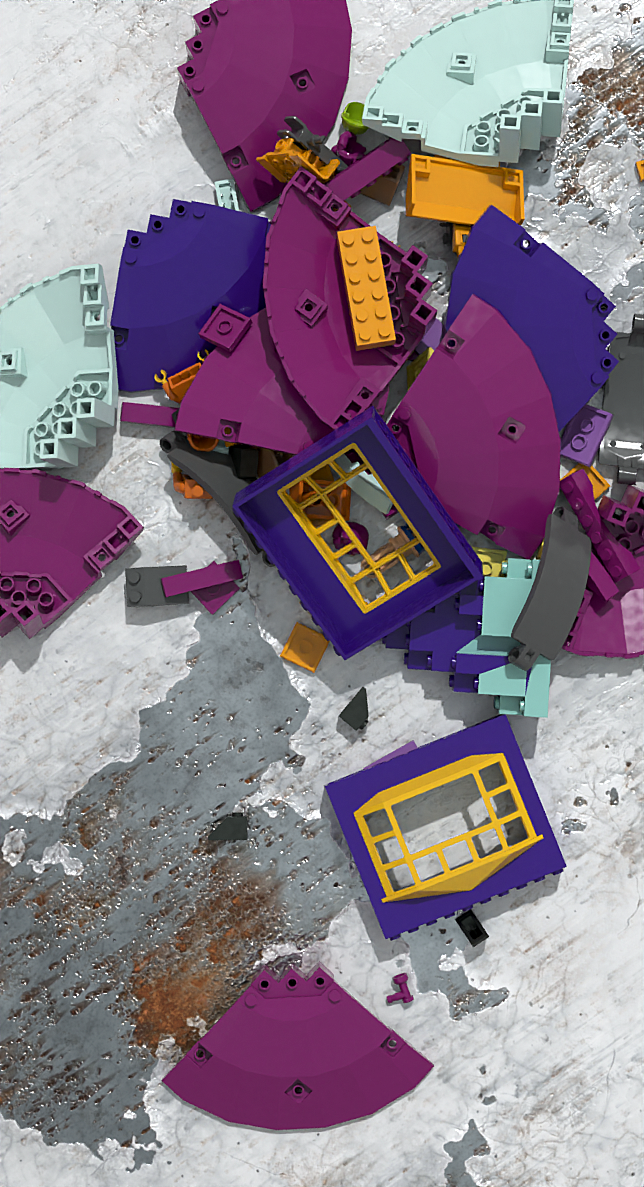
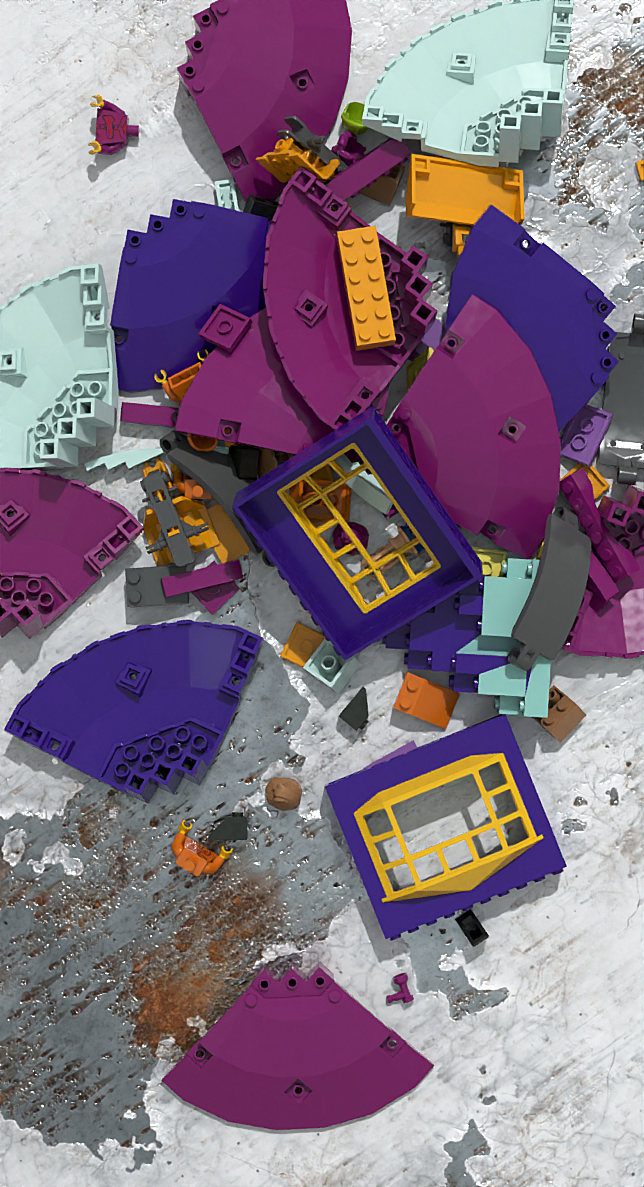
none -> dark purple panel [4,619,264,804]
none -> light aqua slope [84,449,164,473]
none -> magenta torso [88,95,140,155]
none -> piece [140,457,220,567]
none -> orange torso [171,819,233,877]
none -> light orange tile [207,504,251,563]
none -> pearl dark grey slope [243,194,279,221]
none -> medium nougat hair [265,777,302,811]
none -> light aqua slope [303,639,361,695]
none -> orange slope [392,672,460,729]
none -> medium nougat slope [532,685,586,743]

